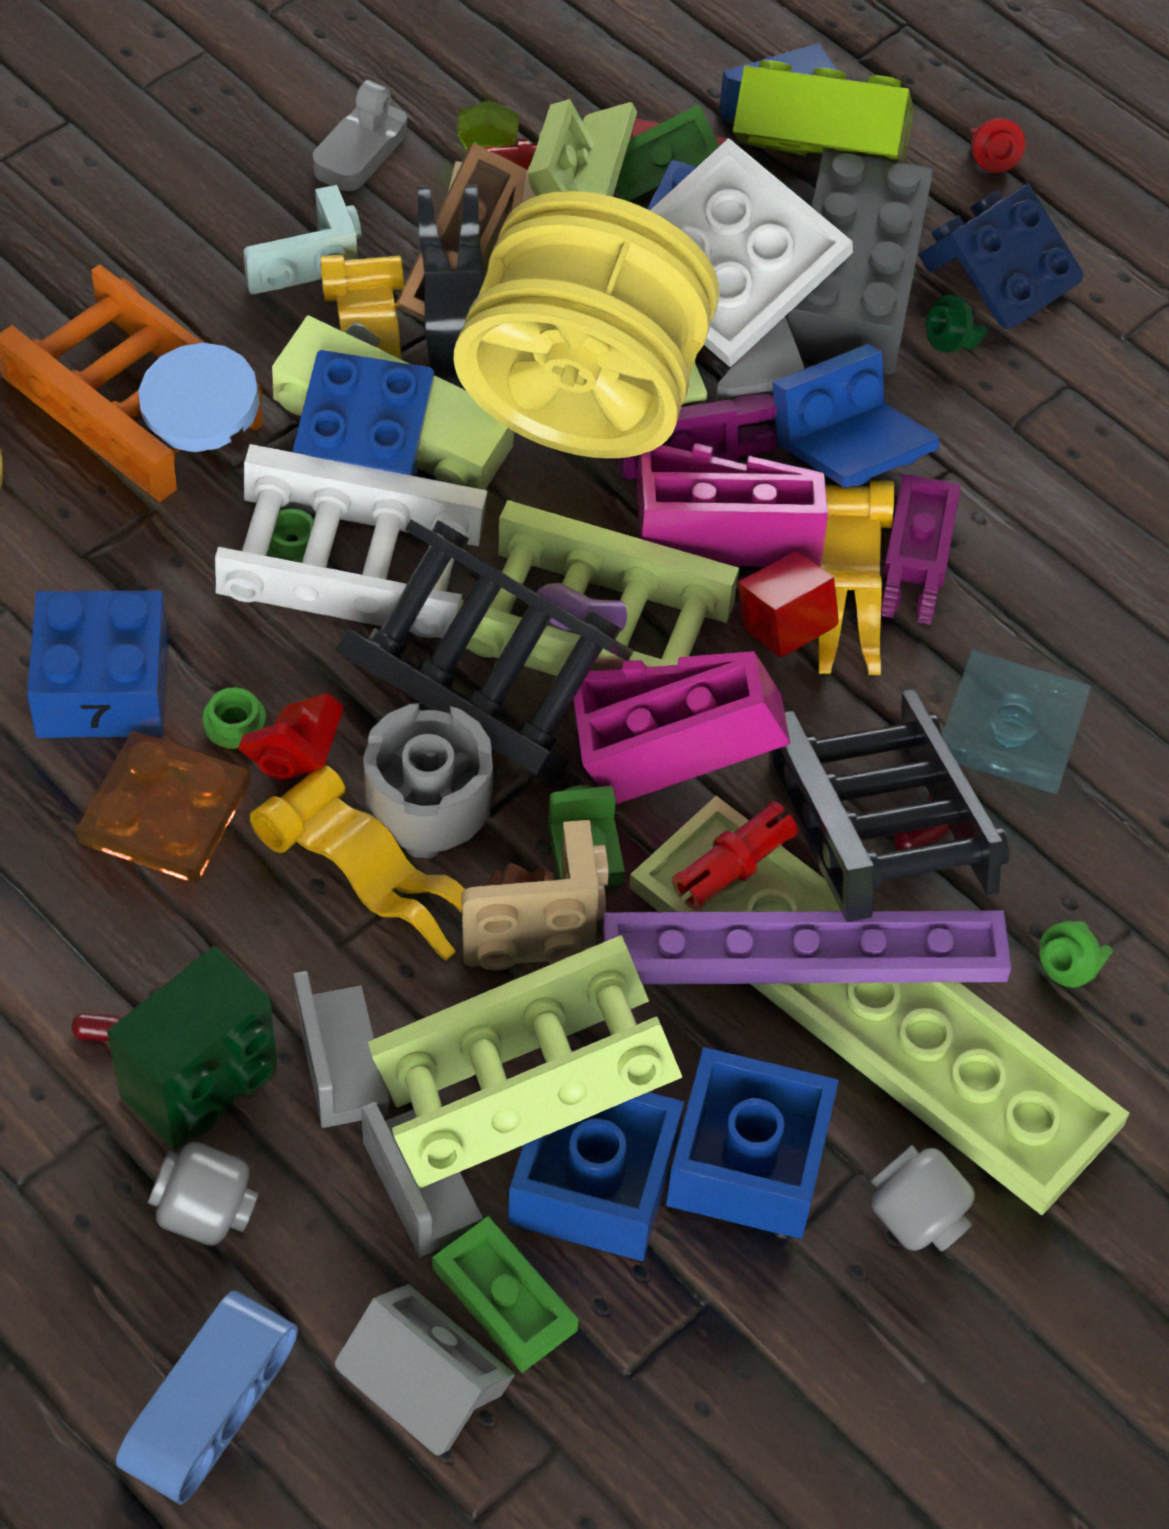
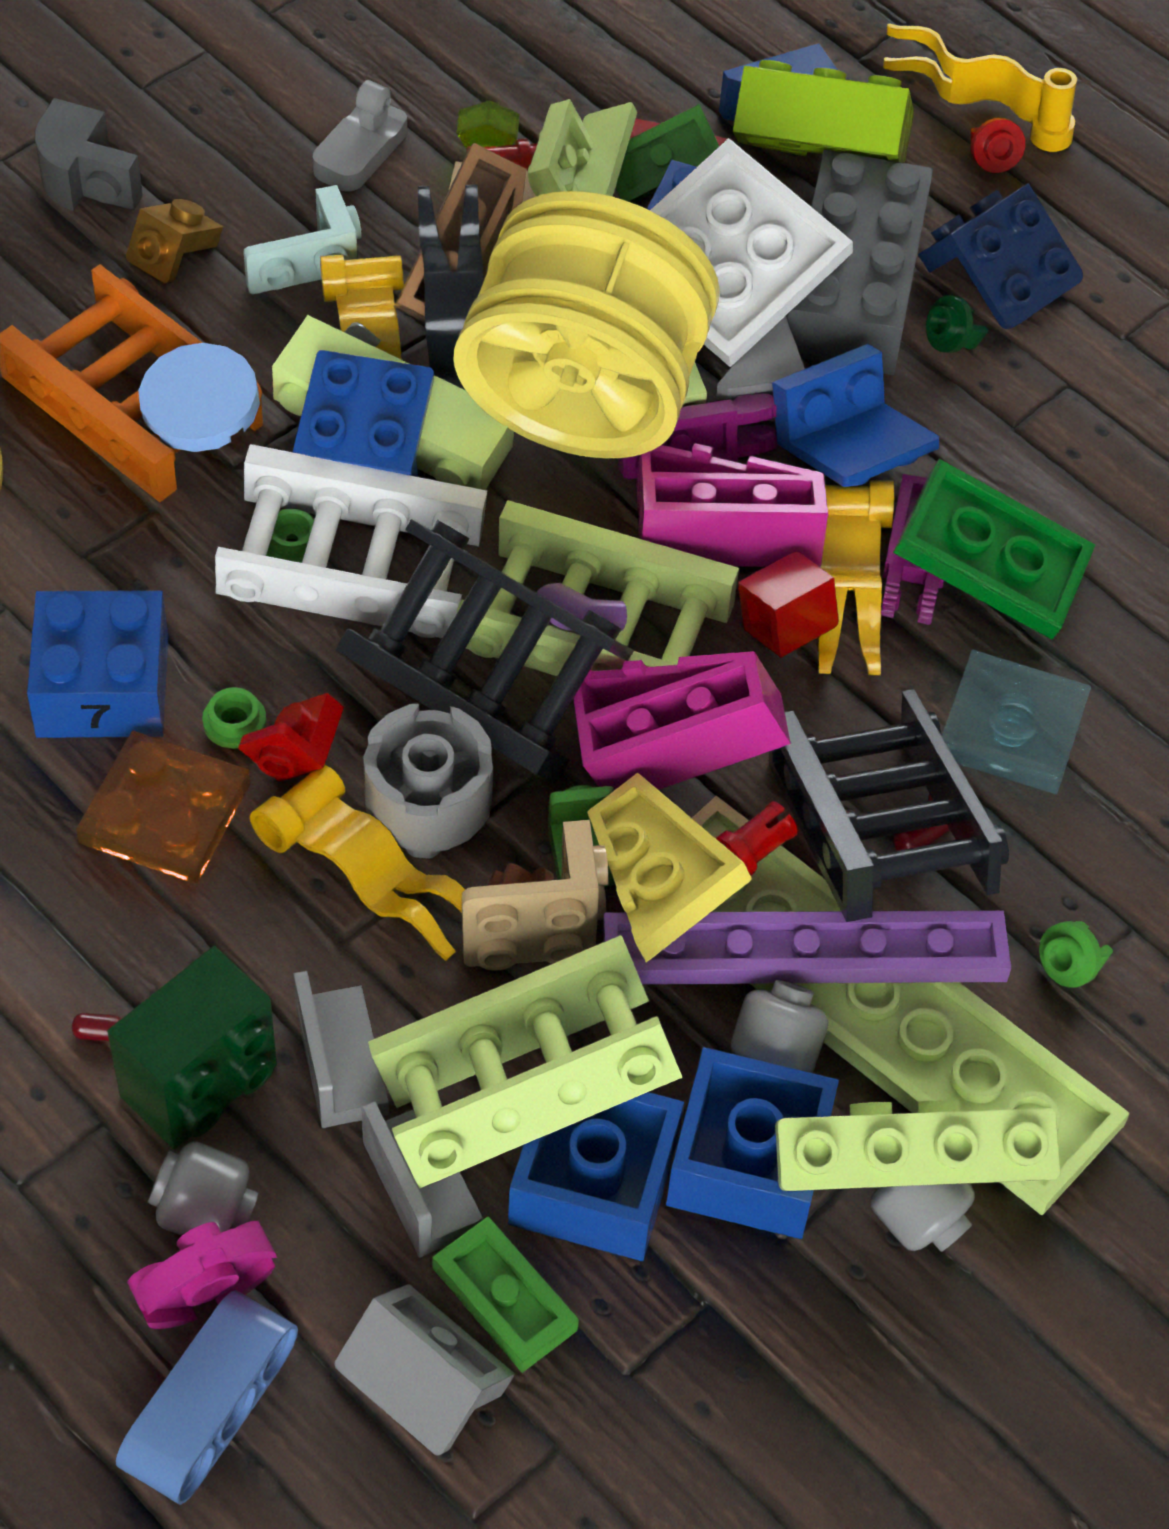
none -> dark grey brick [35,98,143,211]
none -> pearl gold bracket [126,199,223,283]
none -> dark pink plate [127,1221,277,1329]
none -> light yellow wing [587,773,752,963]
none -> light grey head [731,980,828,1073]
none -> yellowish green bracket [775,1099,1060,1191]
none -> yellow flag [883,24,1077,152]
none -> green tile [893,459,1096,640]

